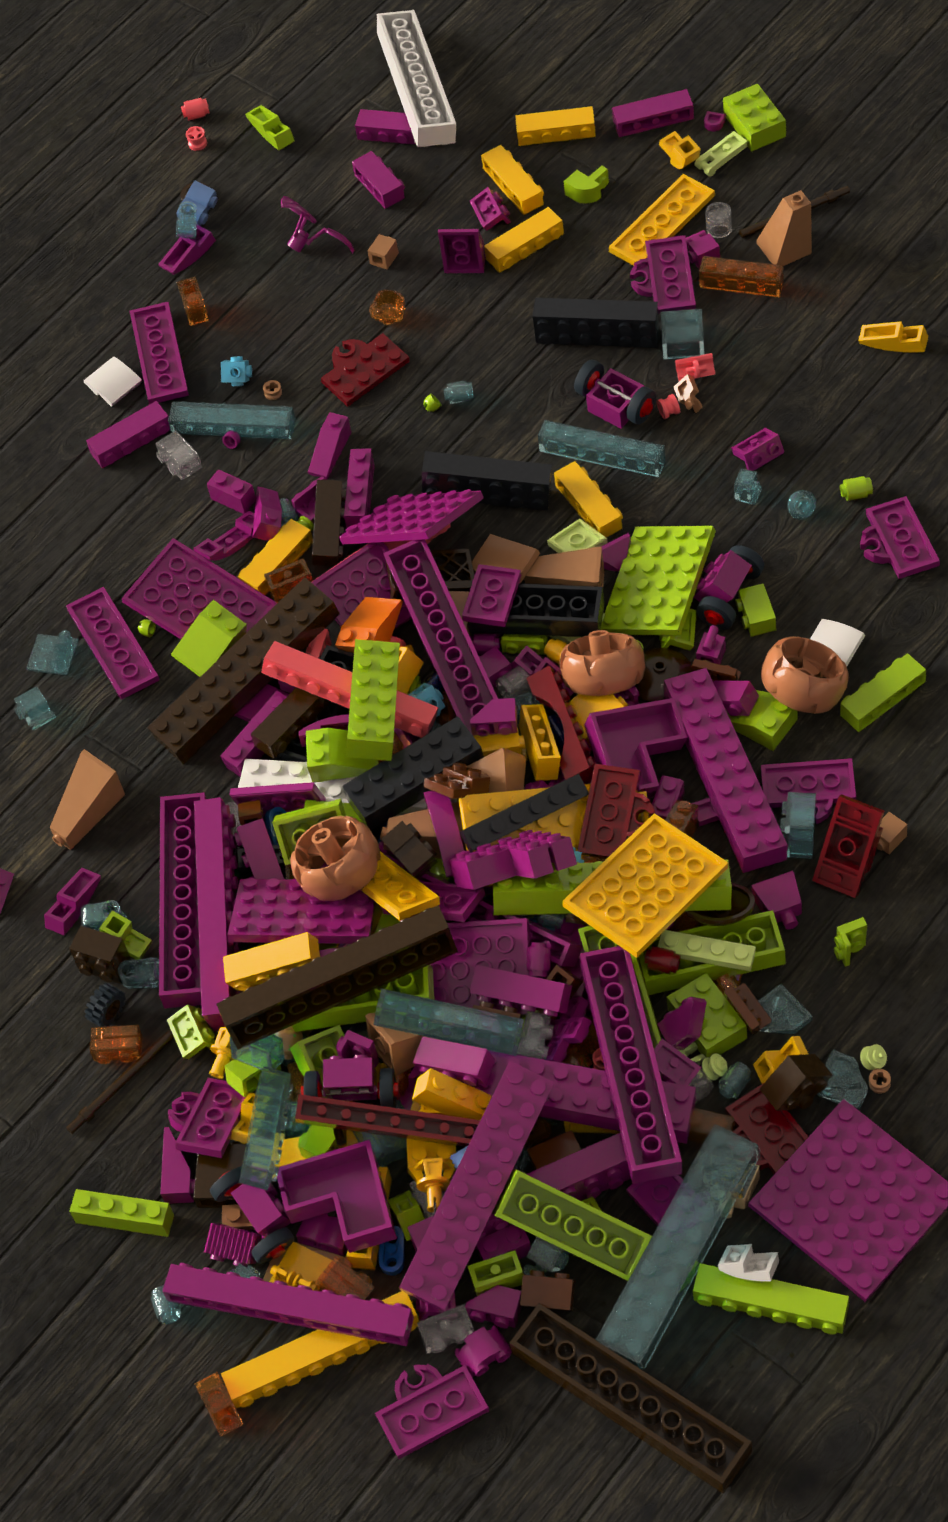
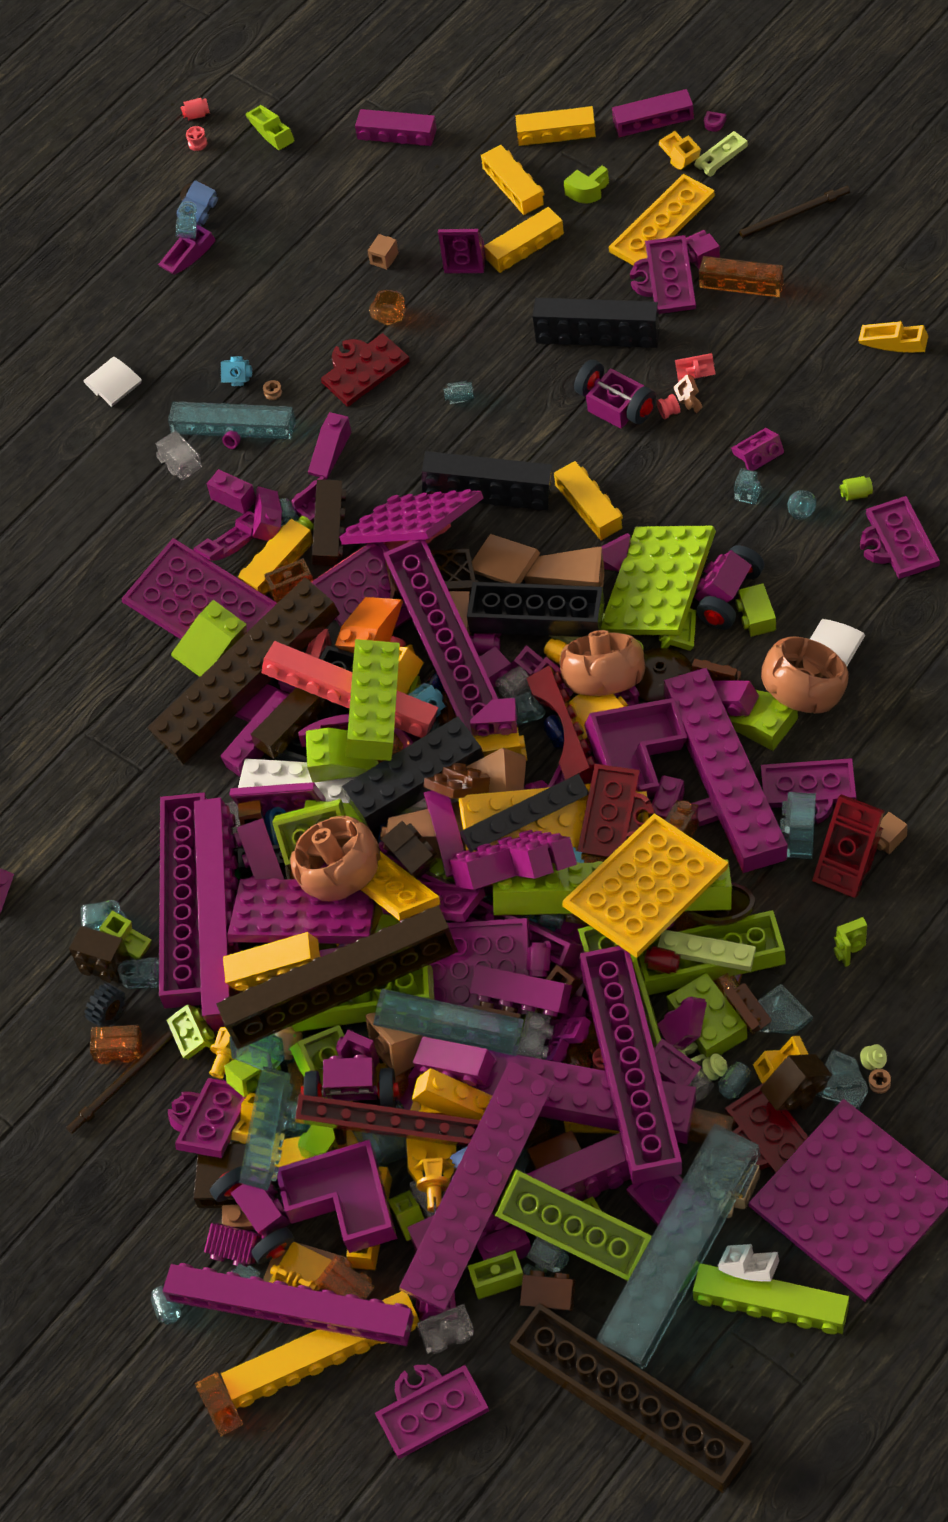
clear light blue brick [14,686,56,731] -> none
clear light blue hinge [26,630,79,675] -> none
magenta slope [44,868,101,936] -> none
medium nougat slope [50,749,125,850] -> none
magenta plate [66,587,160,700] -> none
lime brick [69,1189,174,1237] -> none
magenta brick [86,401,172,468] -> none
magenta plate [130,302,189,405] -> none
lime hinge [138,619,156,637] -> none
magenta slope [160,1127,195,1204] -> none
clear orange slope [177,276,209,326] -> none
magenta plant [281,196,354,254] -> none
magenta brick [296,1213,347,1256] -> none
magenta brick [344,449,374,528] -> none
magenta brick [352,151,405,209] -> none
white brick [377,10,456,147] -> none
blue plate [379,1226,405,1276] -> none
lime hinge [423,394,442,412] -> none
magenta cylinder [455,1325,512,1377] -> none
magenta plate [462,564,521,627] -> none
magenta slope [465,1285,522,1328] -> none
magenta bracket [470,187,511,231] -> none
lime bracket [501,634,548,655] -> none
yellow brick [519,704,561,781] -> none
clear light blue brick [538,420,665,477] -> none
yellowish green plate [547,518,608,553] -> none
clear light blue brick [661,309,704,359] -> none
magenta brick [696,625,726,665] -> none
clear piece [705,202,732,238] -> none
lime brick [723,83,786,152] -> none
magenta torso [751,871,802,929] -> none
medium nougat slope [756,190,812,269] -> none
lime brick [840,653,926,732] -> none

